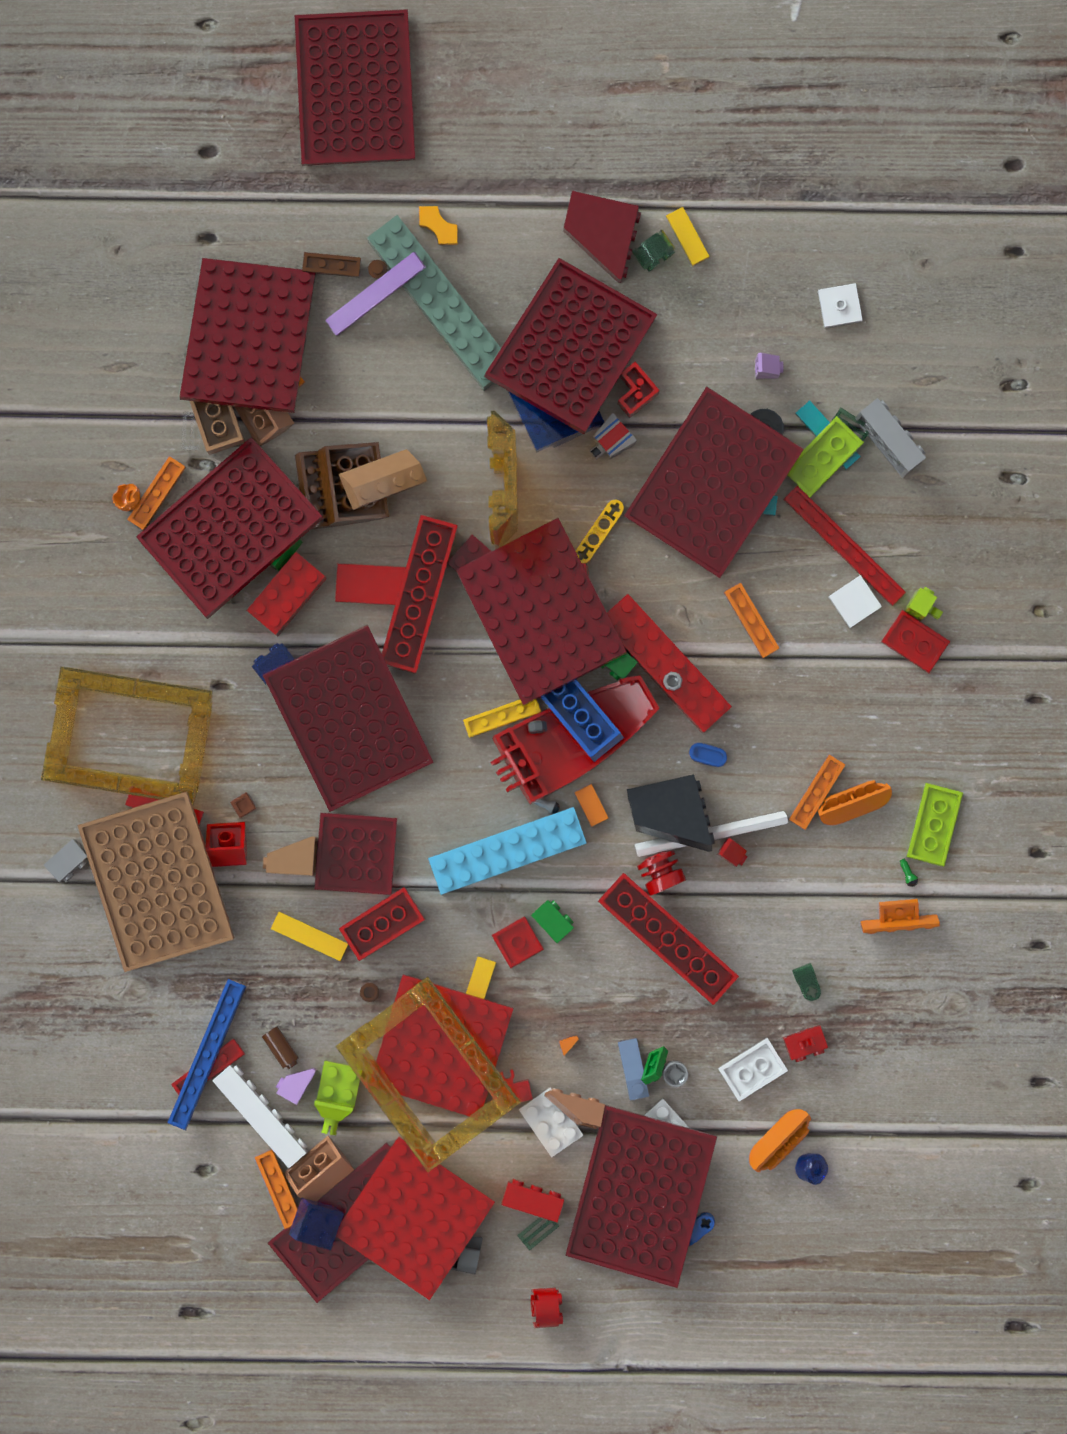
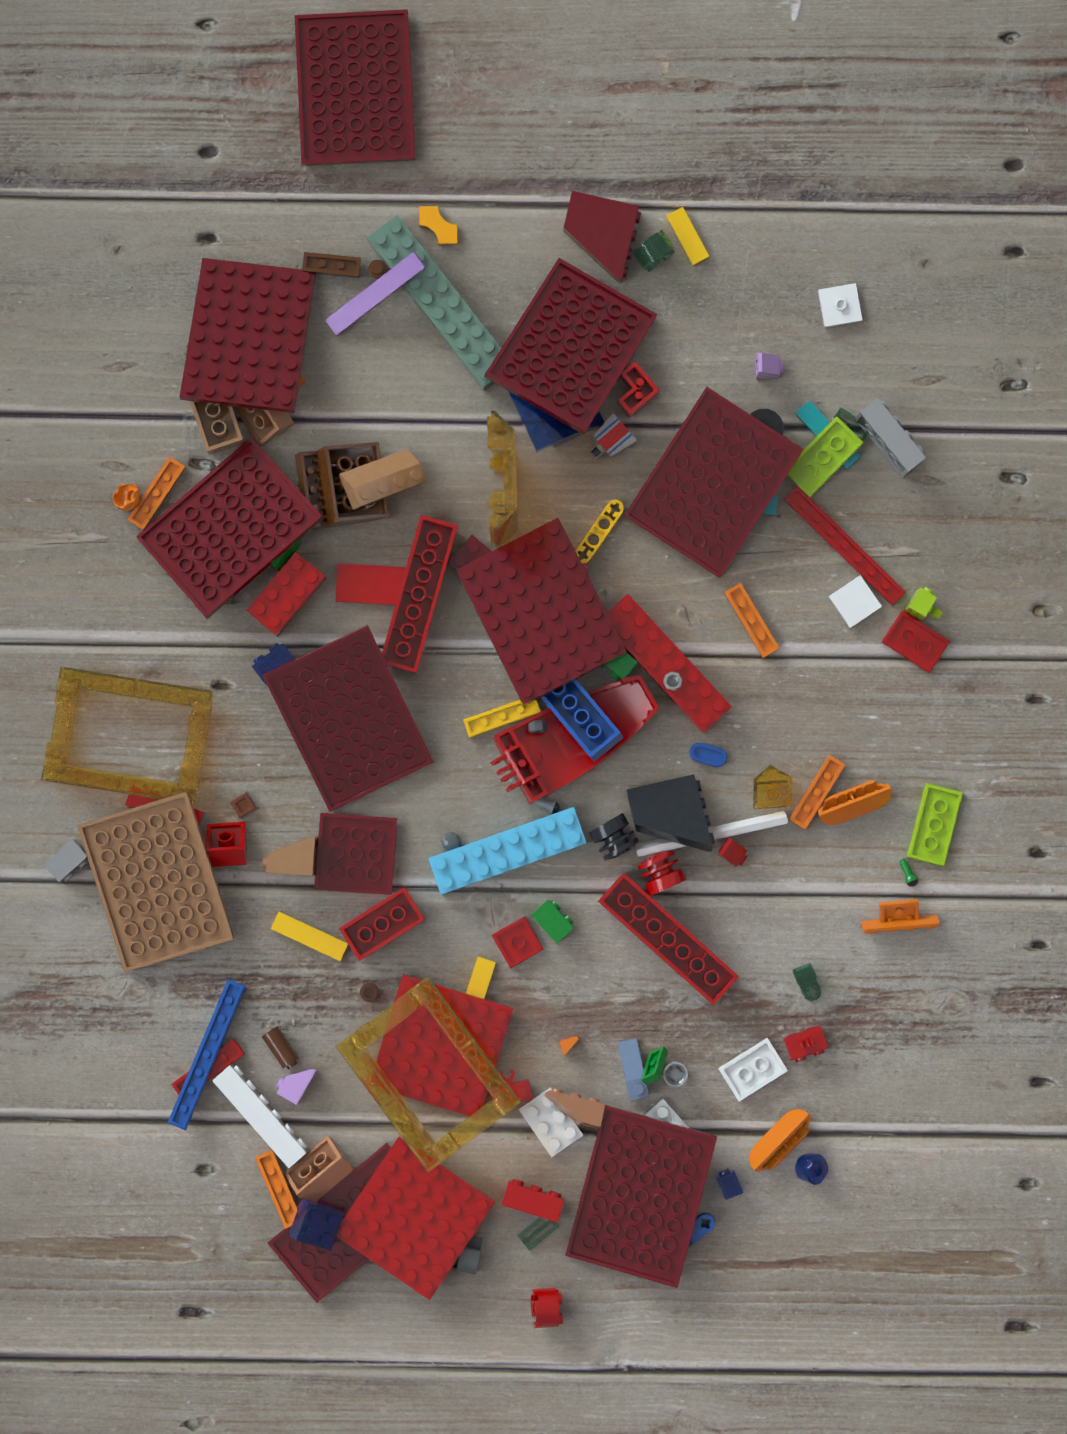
lime plate [314,1060,363,1136] -> none
orange tile [574,784,608,827] -> none
none -> dark grey tile [441,832,460,850]
none -> black wheel [589,813,639,861]
none -> clear blue brick [716,1168,743,1200]
none -> clear yellow slope [753,765,792,809]

